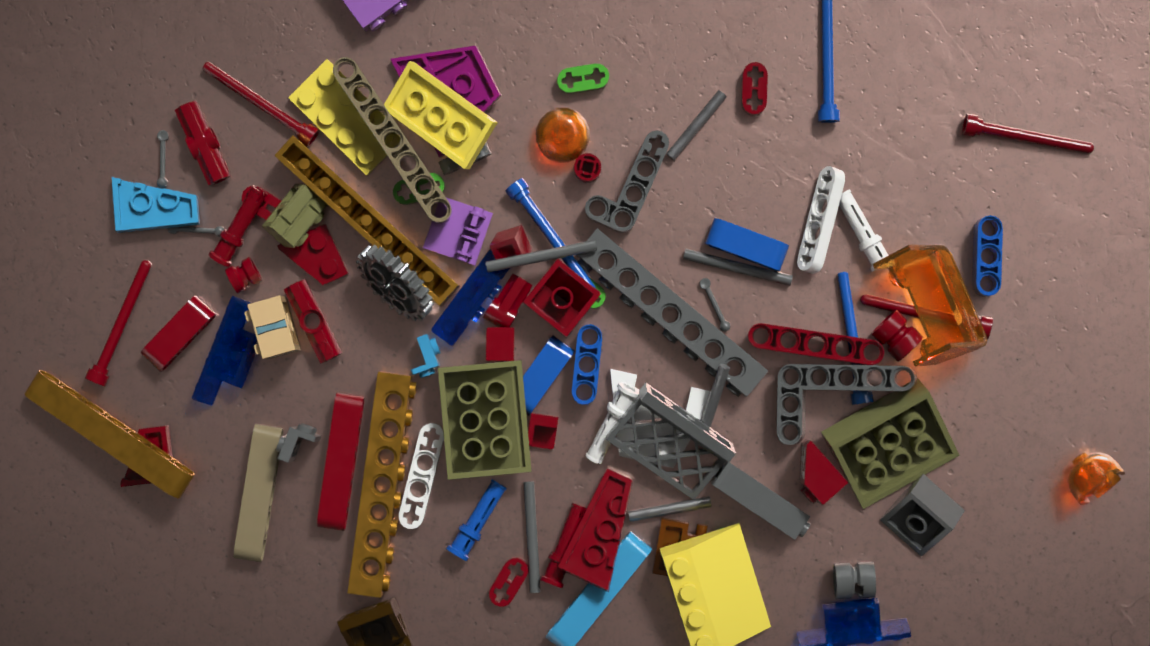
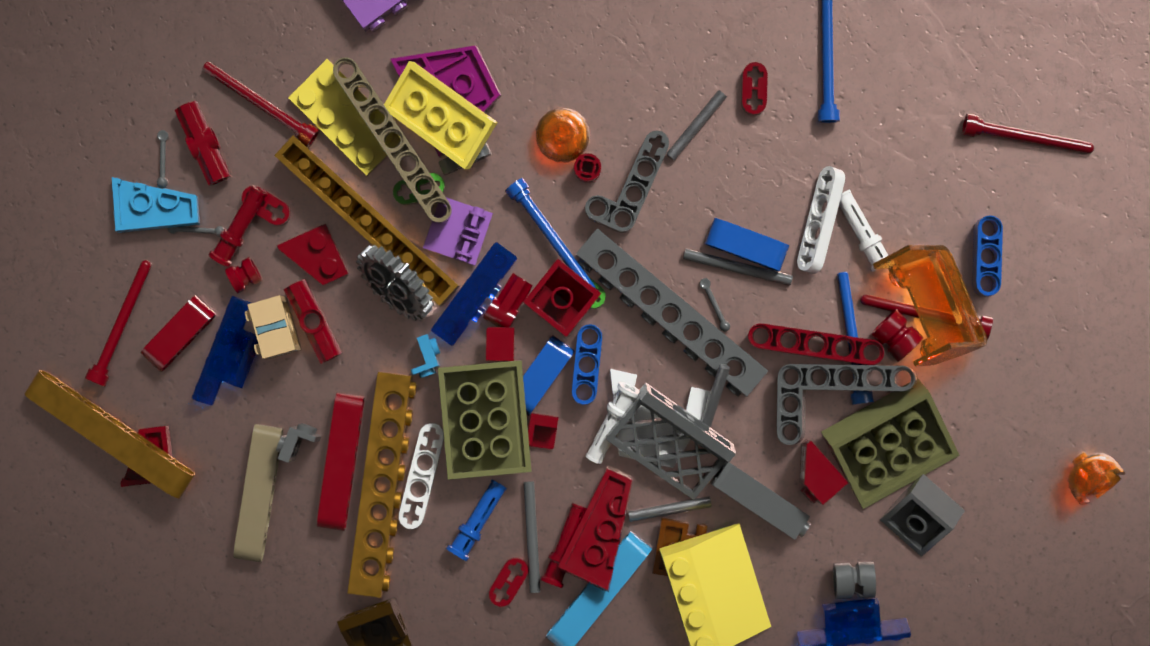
olive brick [262,183,327,248] -> none
dark grey bar [486,240,597,273] -> none
dark red panel [490,225,532,260] -> none
bright green beam [557,64,609,94] -> none

